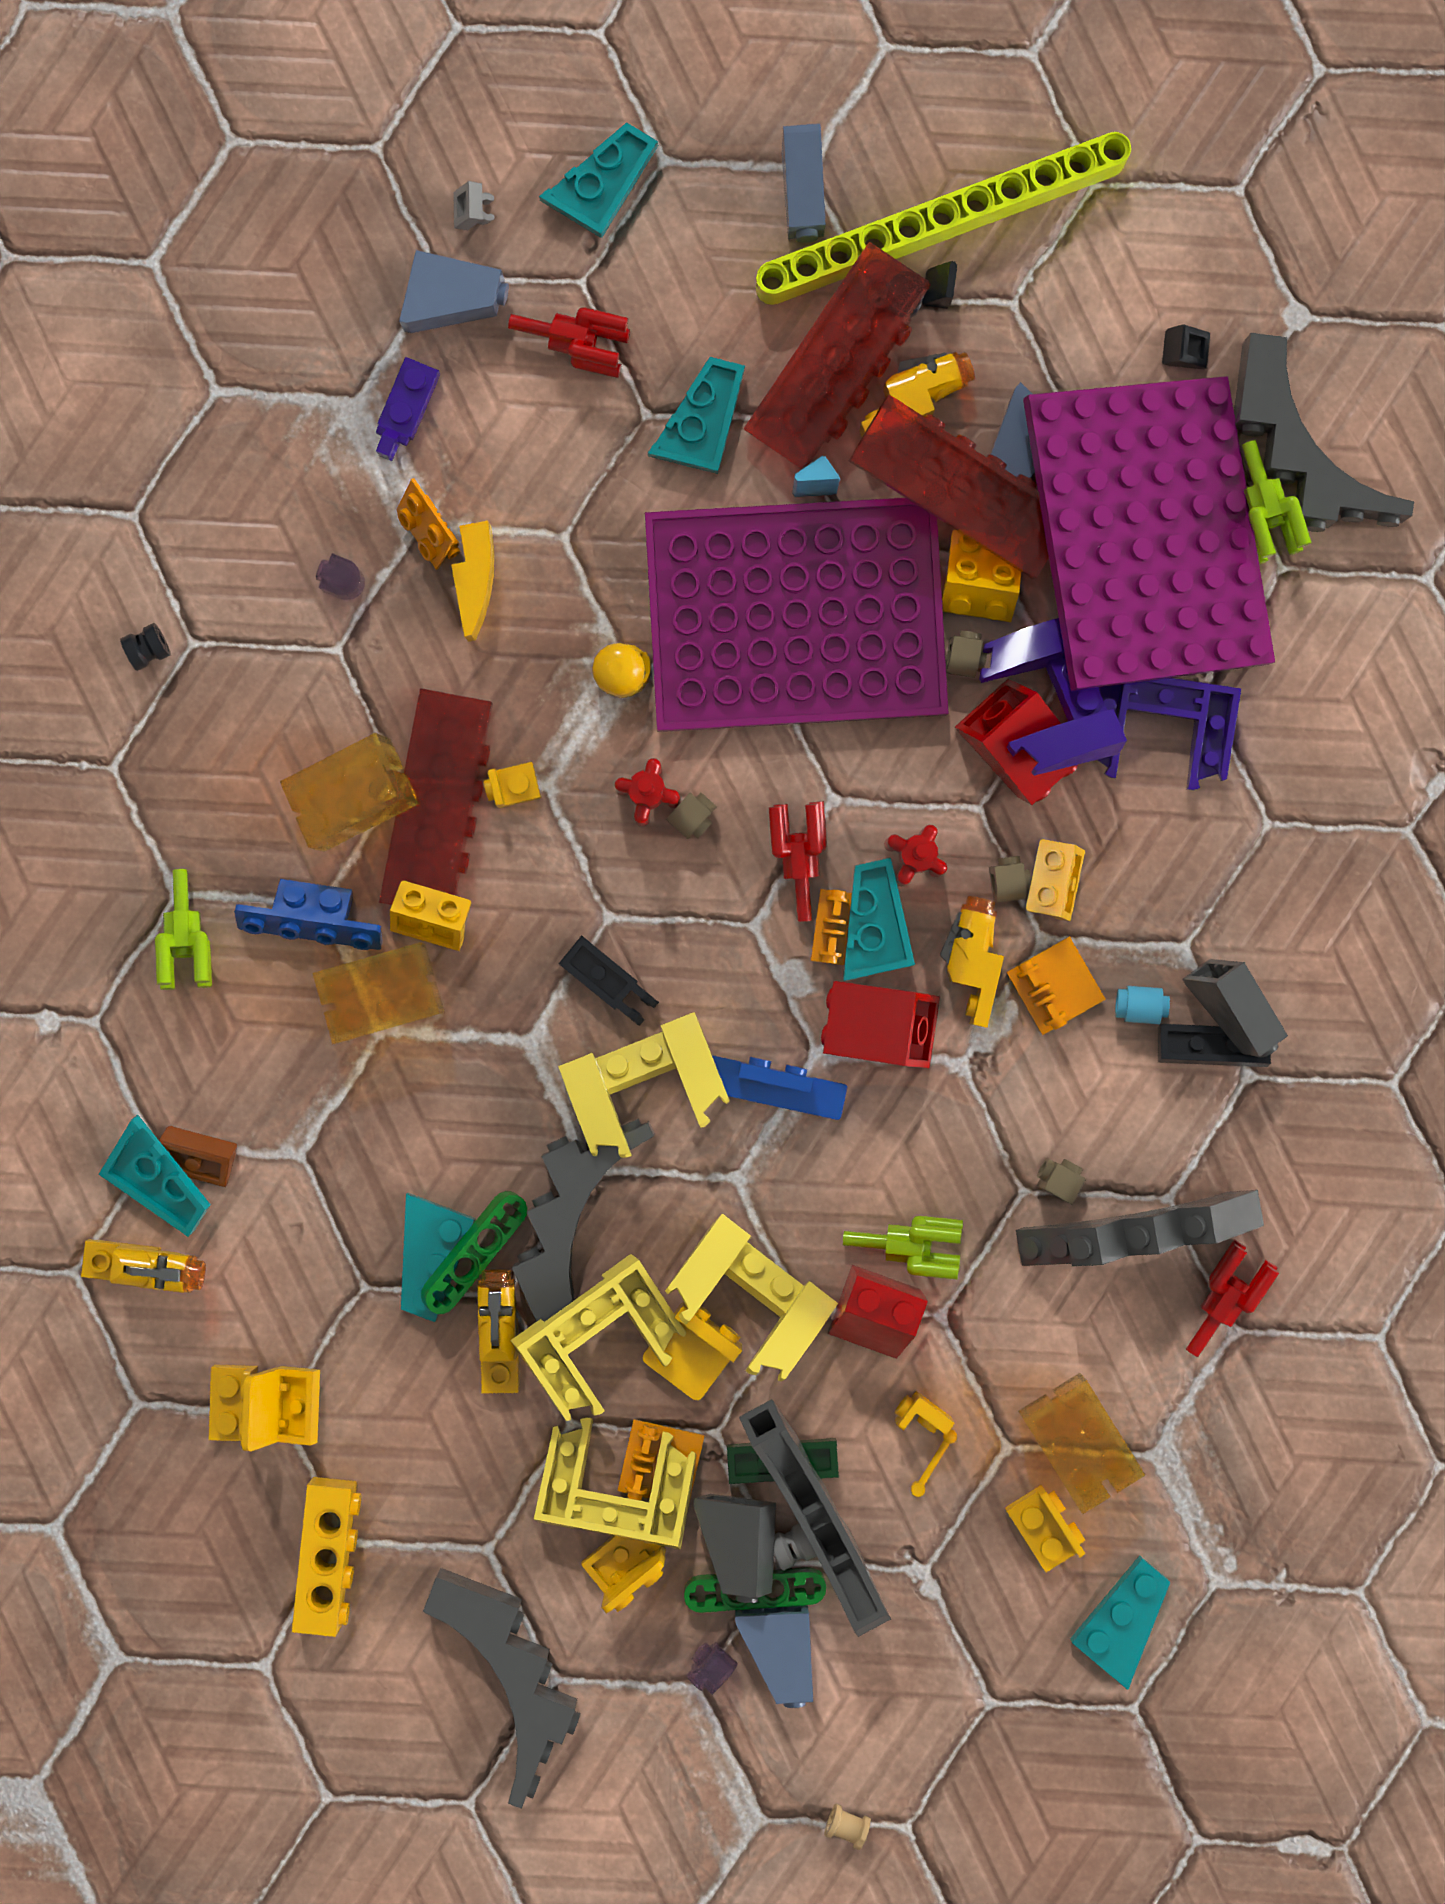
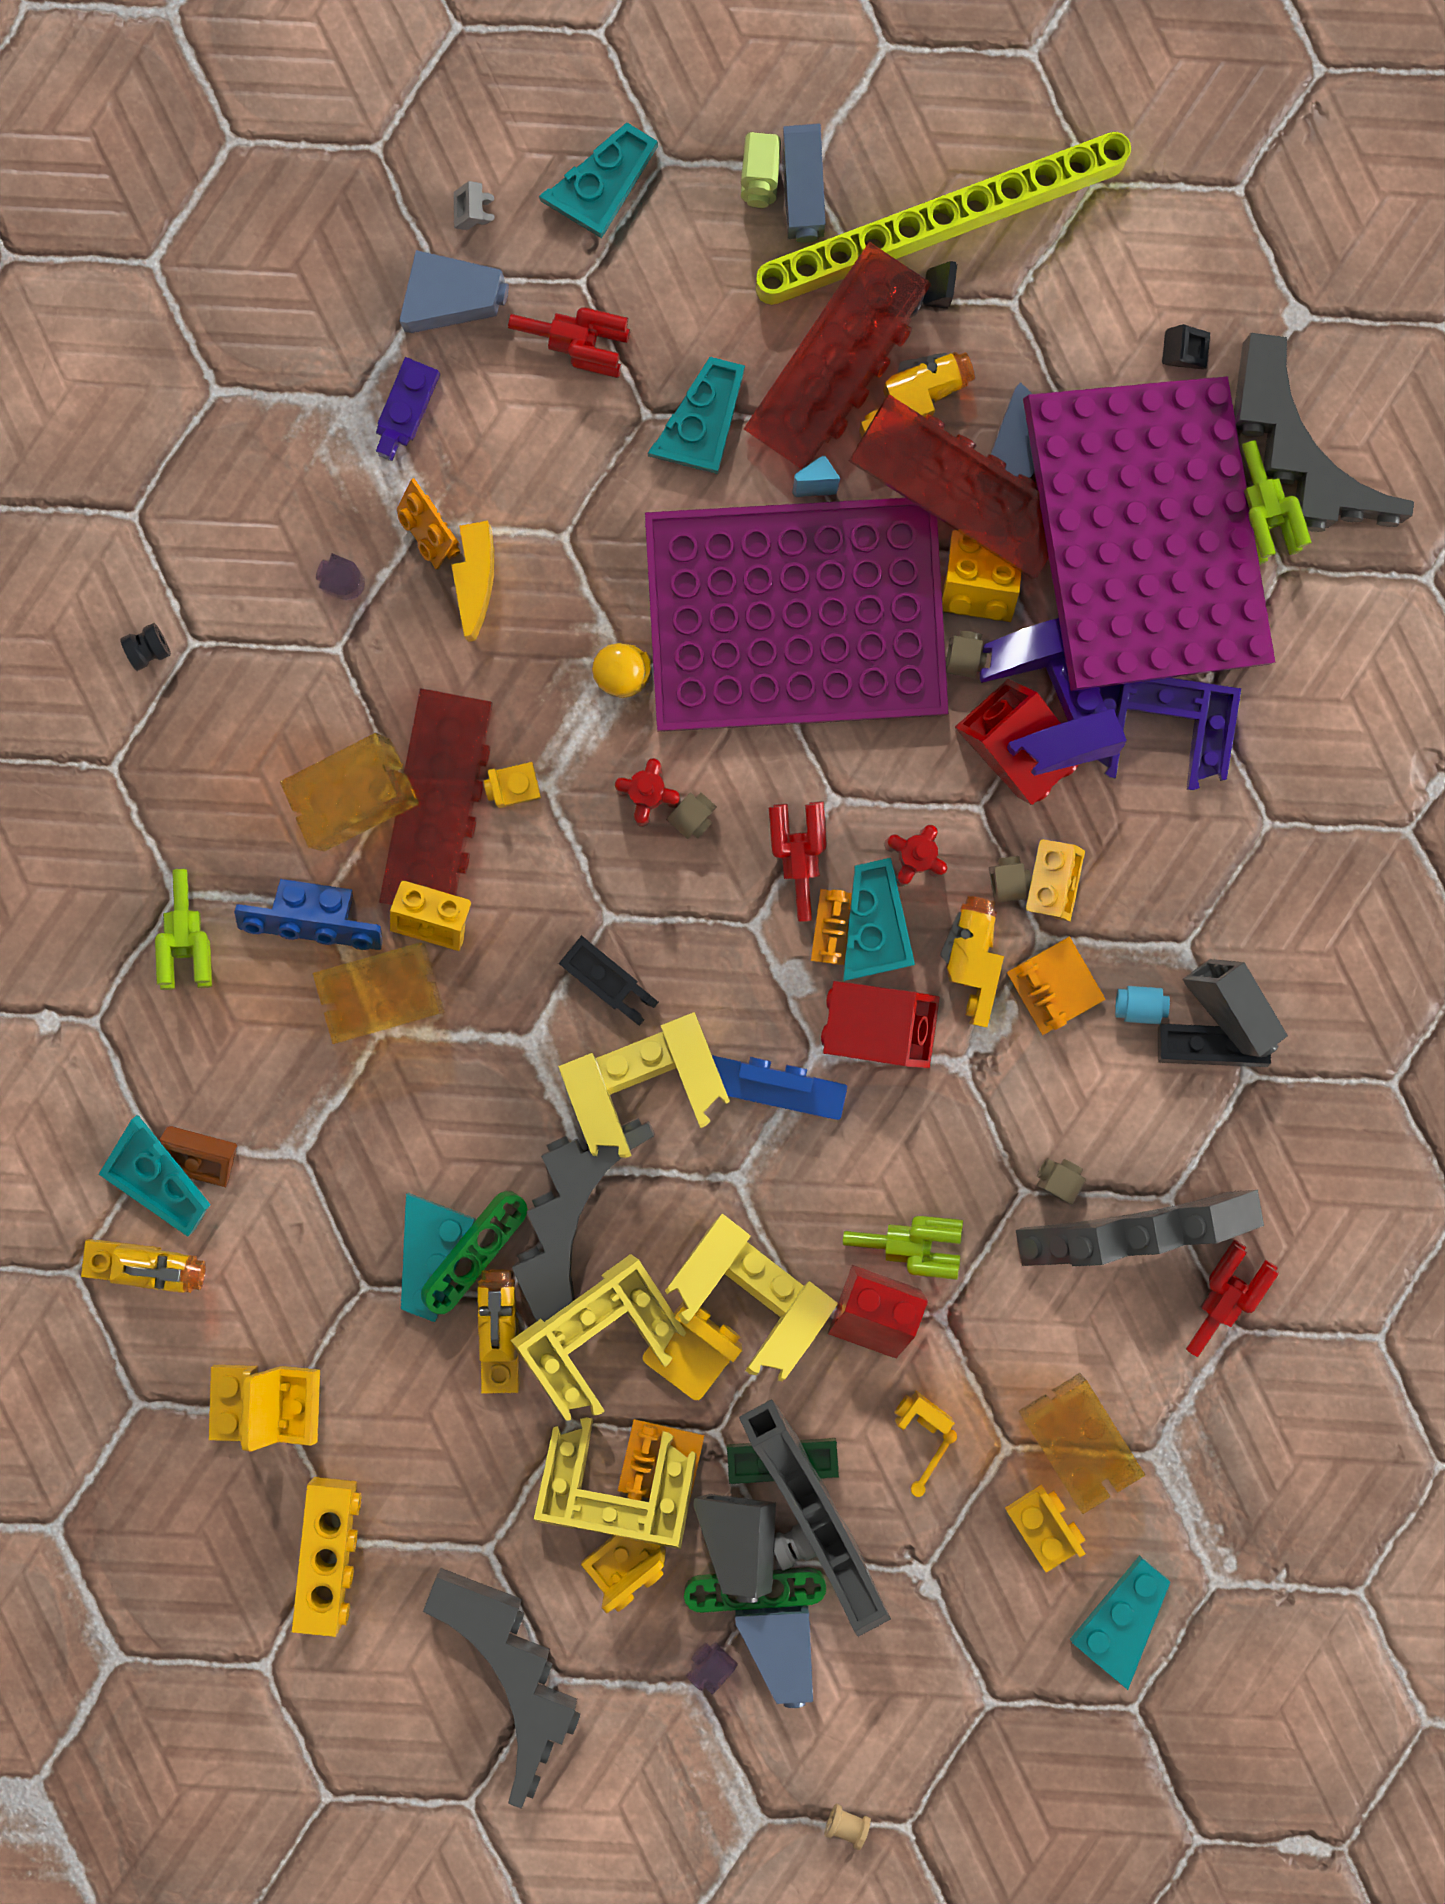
none -> yellowish green brick [741,132,781,208]

